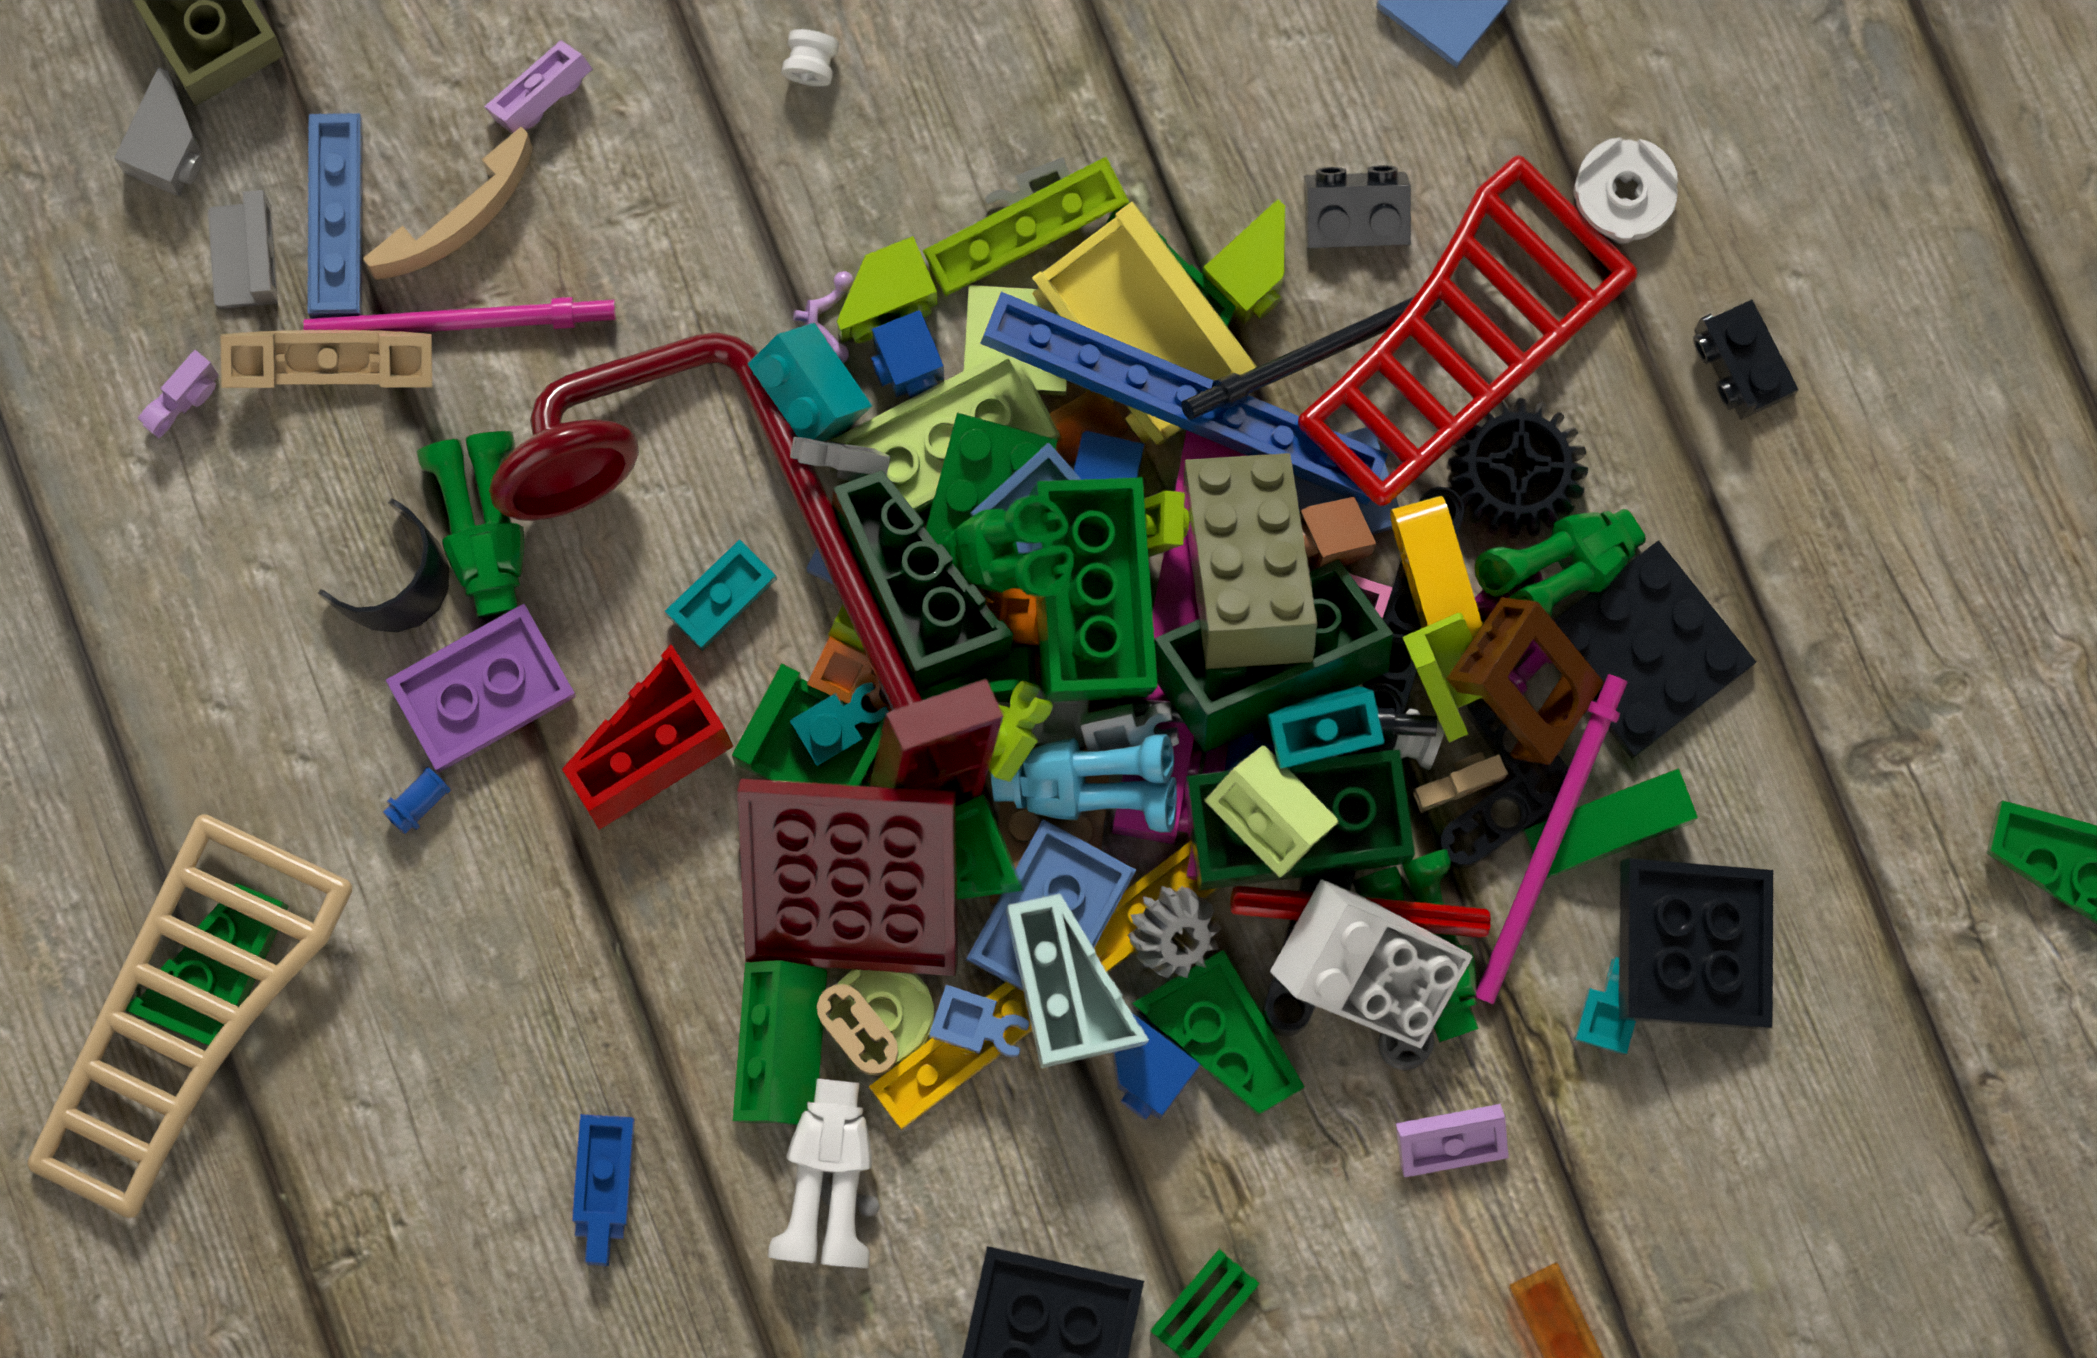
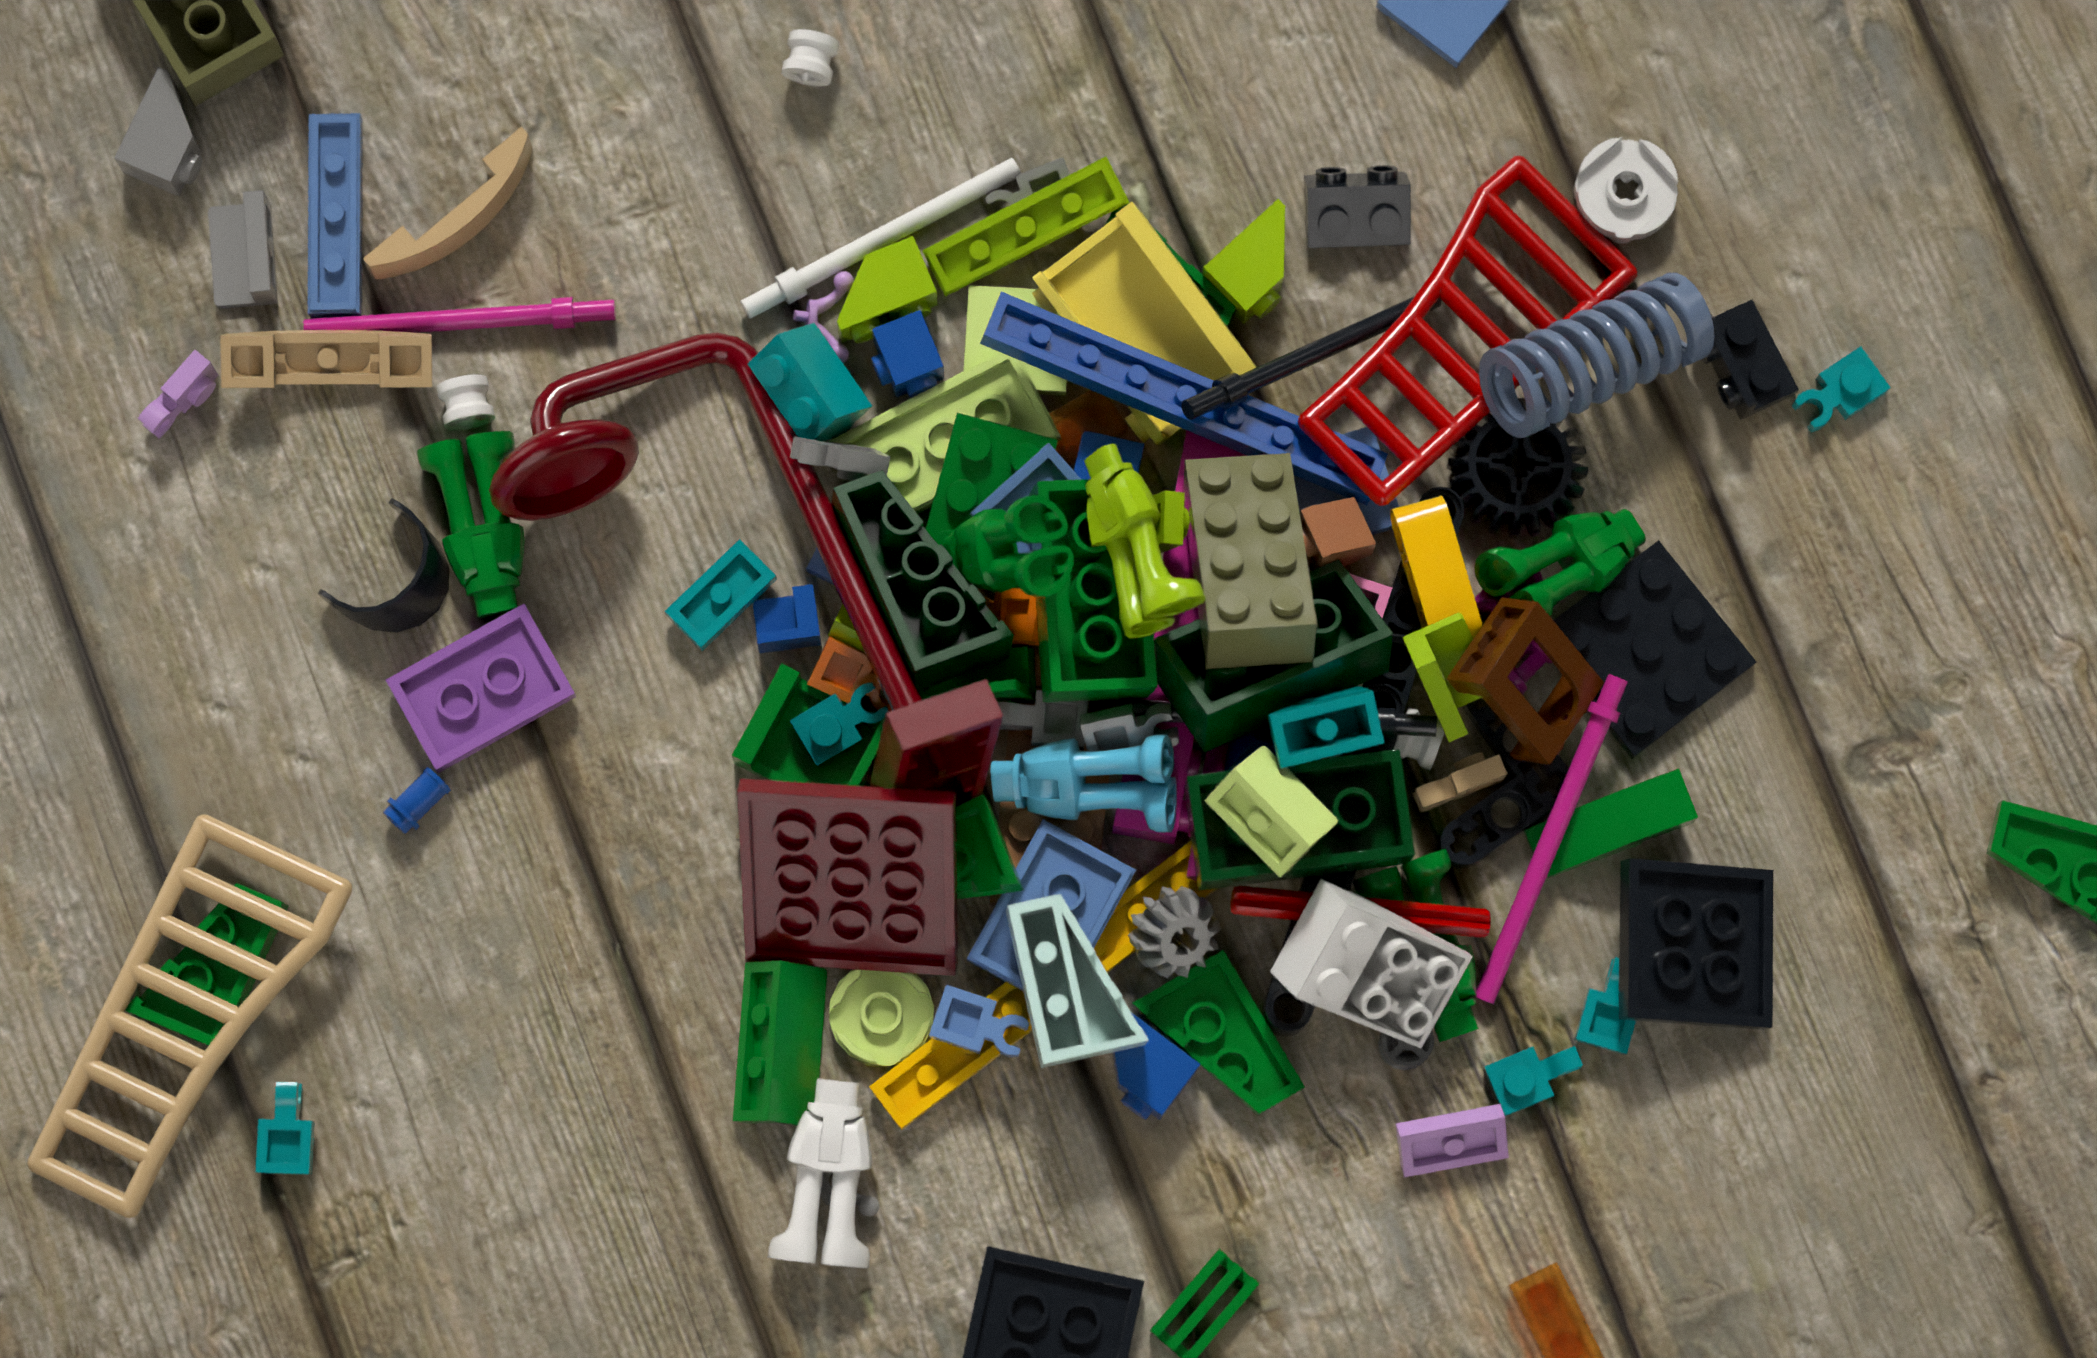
lavender plate [484,40,593,134] -> none
red wedge [562,644,734,830] -> none
blue hinge [572,1114,635,1266] -> none
tan beam [817,984,898,1076] -> none
lime plate [989,681,1053,782] -> none
none -> teal plate [255,1082,315,1175]
none -> white wheel [436,375,495,430]
none -> white bar [741,158,1021,319]
none -> blue panel [753,584,822,654]
none -> lime piece [1084,444,1206,638]
none -> sand blue piece [1479,273,1714,438]
none -> teal plate [1483,1046,1583,1117]
none -> teal plate [1792,346,1891,432]

